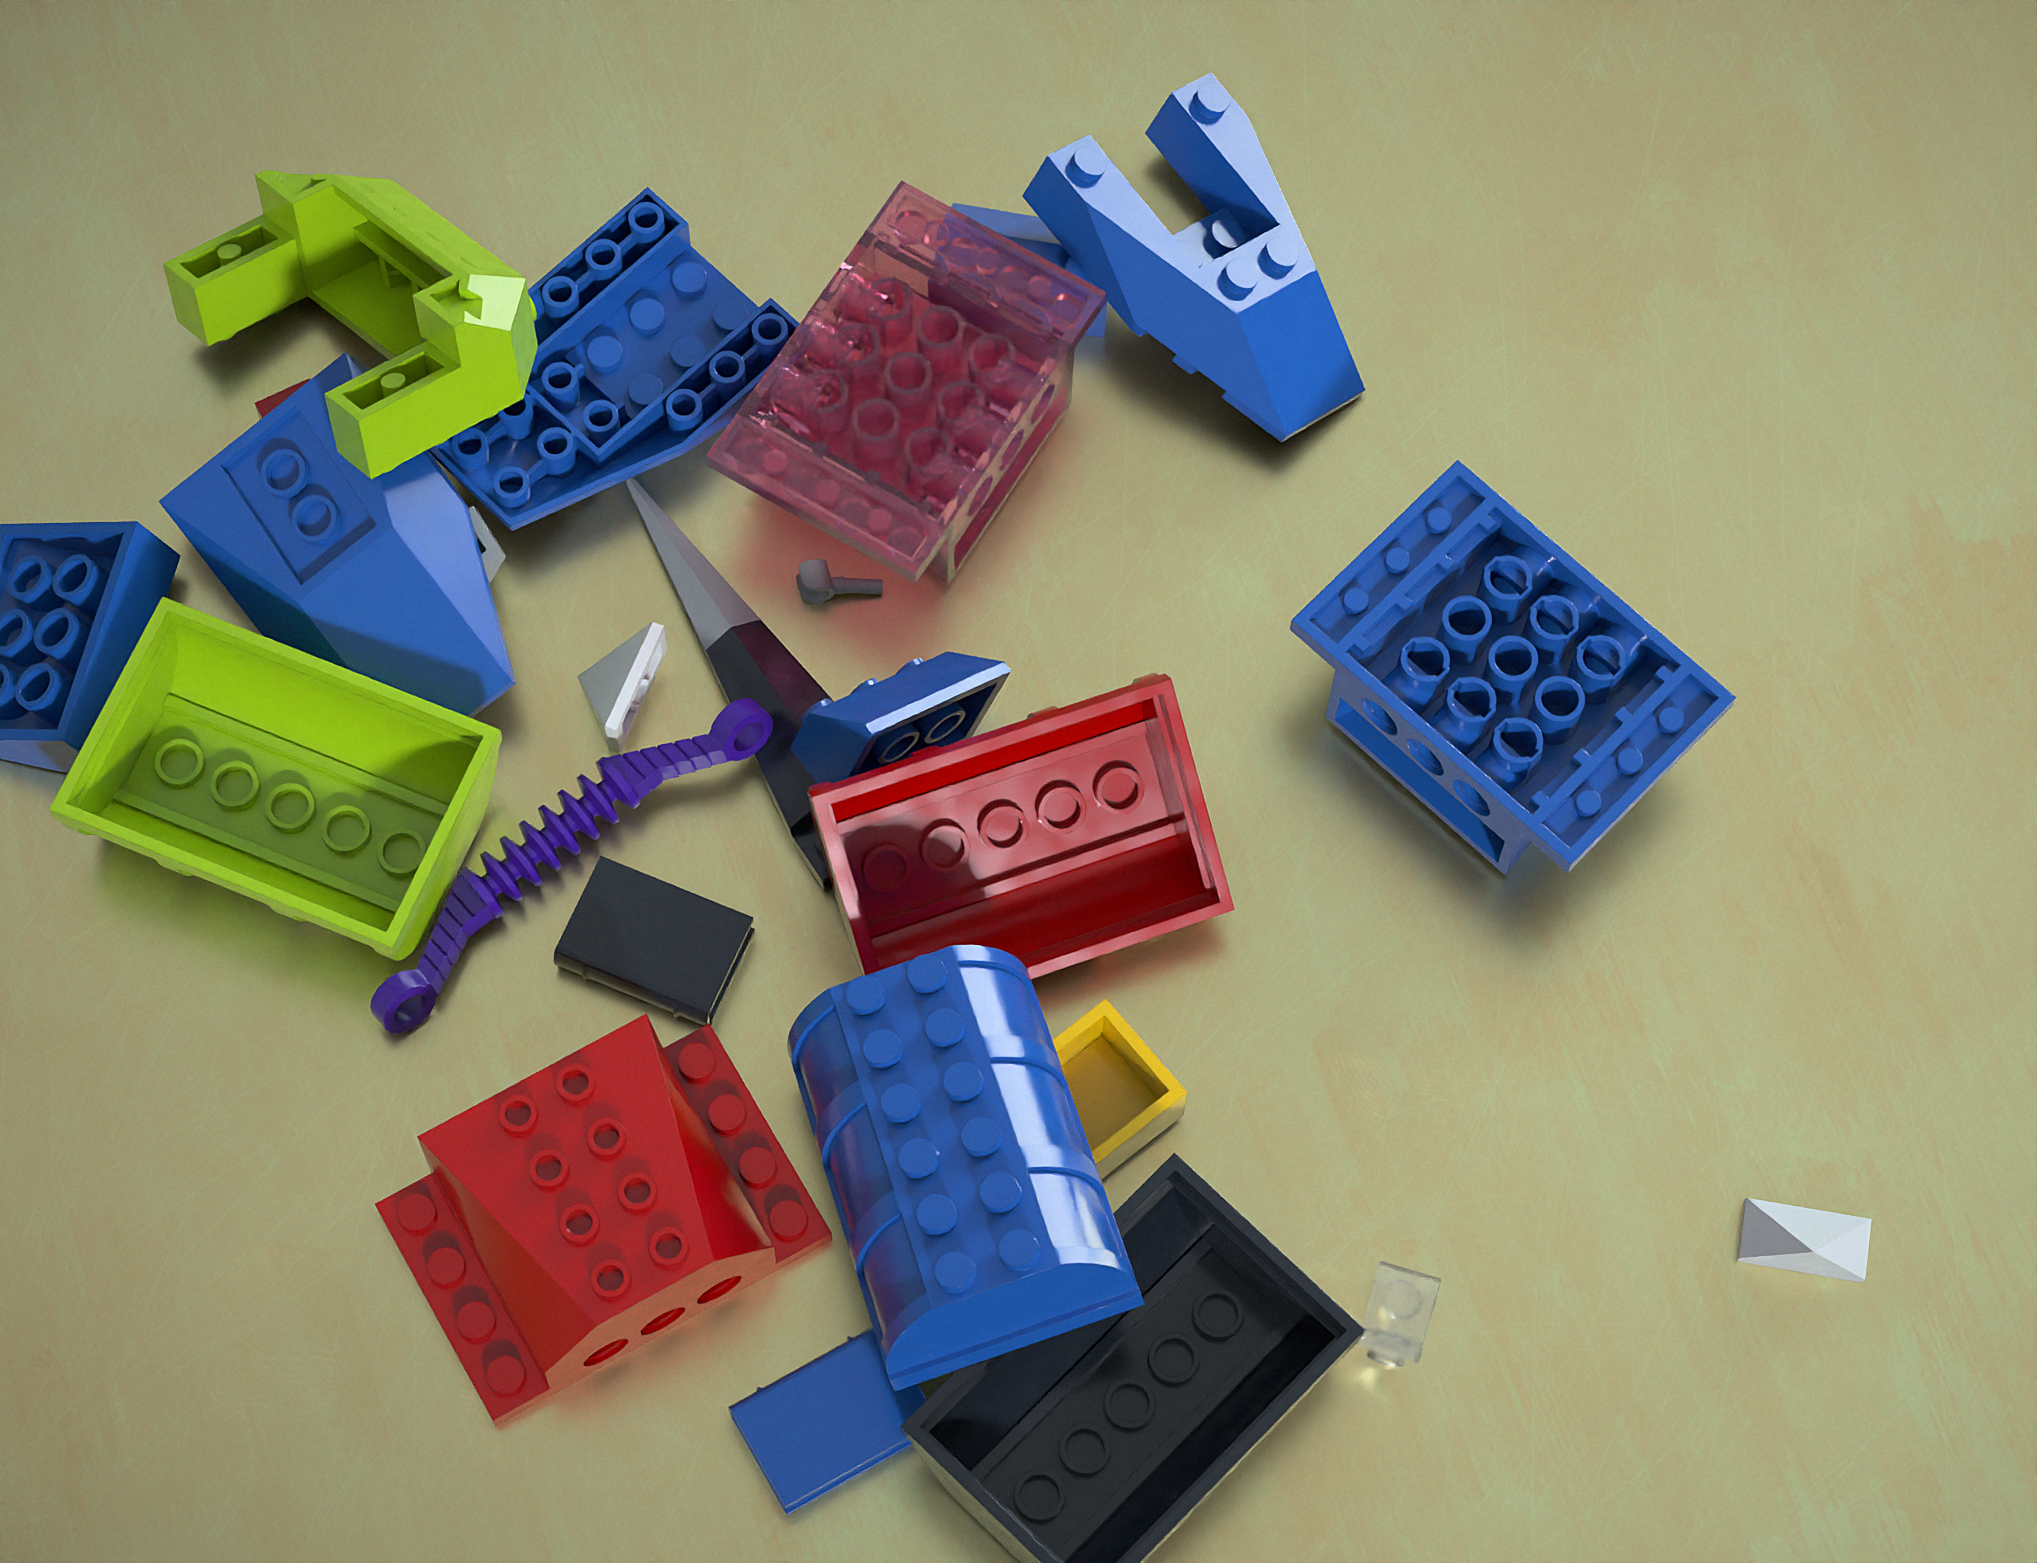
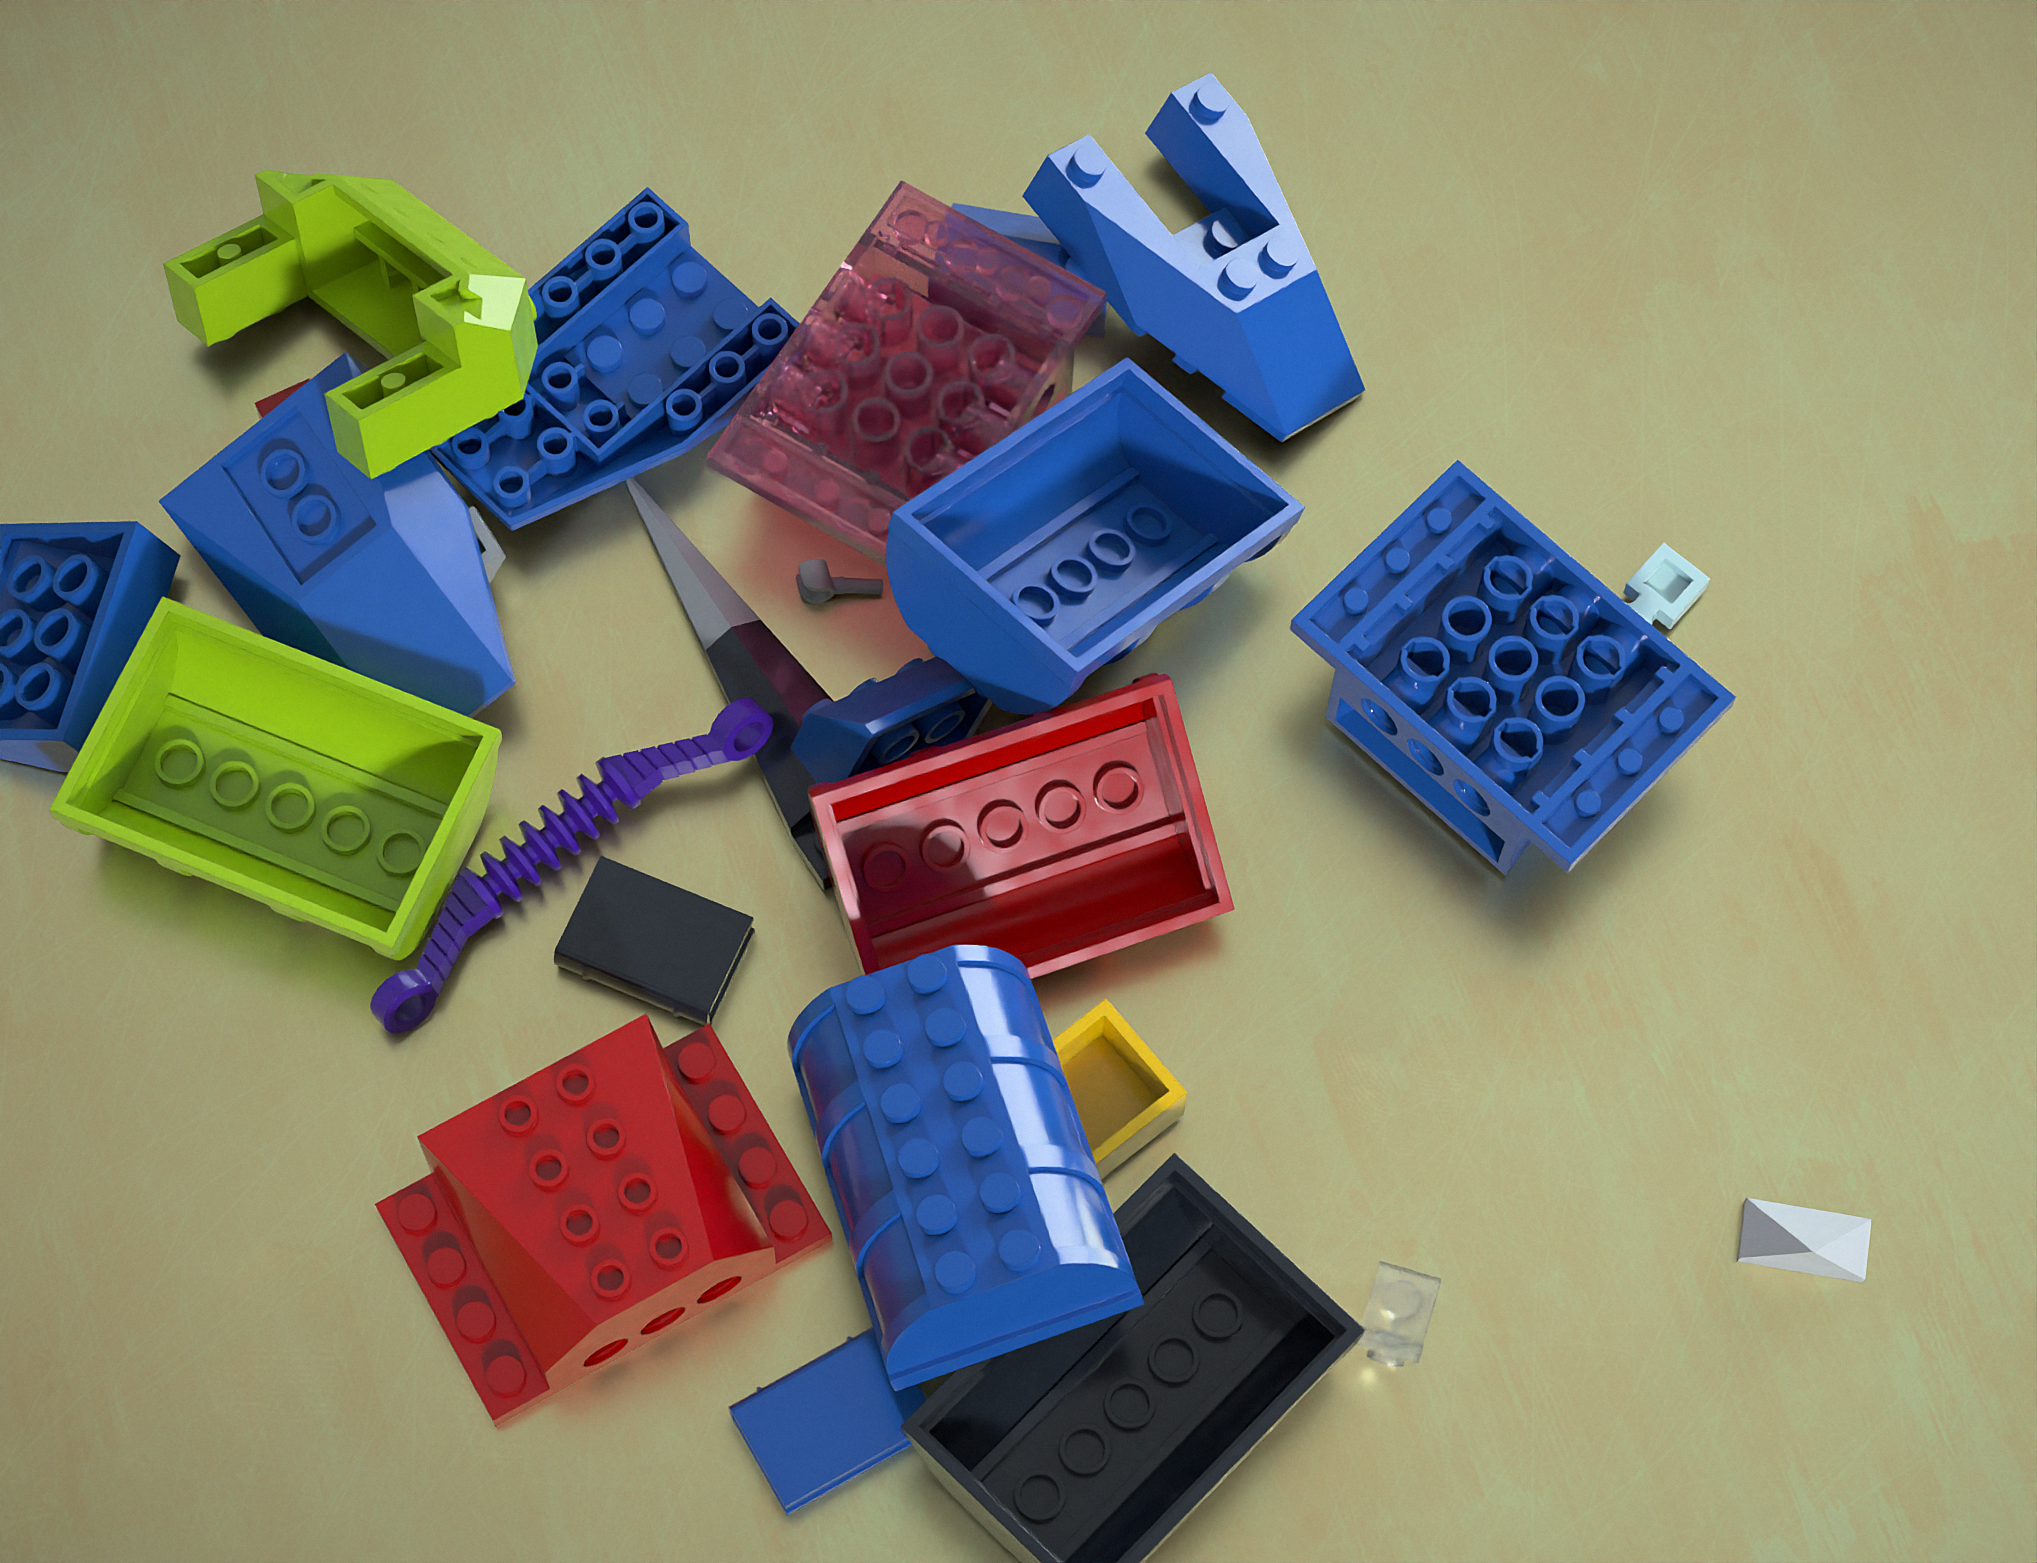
white slope [577,622,668,753] -> none
none -> blue container [886,357,1305,715]
none -> light aqua plate [1623,543,1710,629]

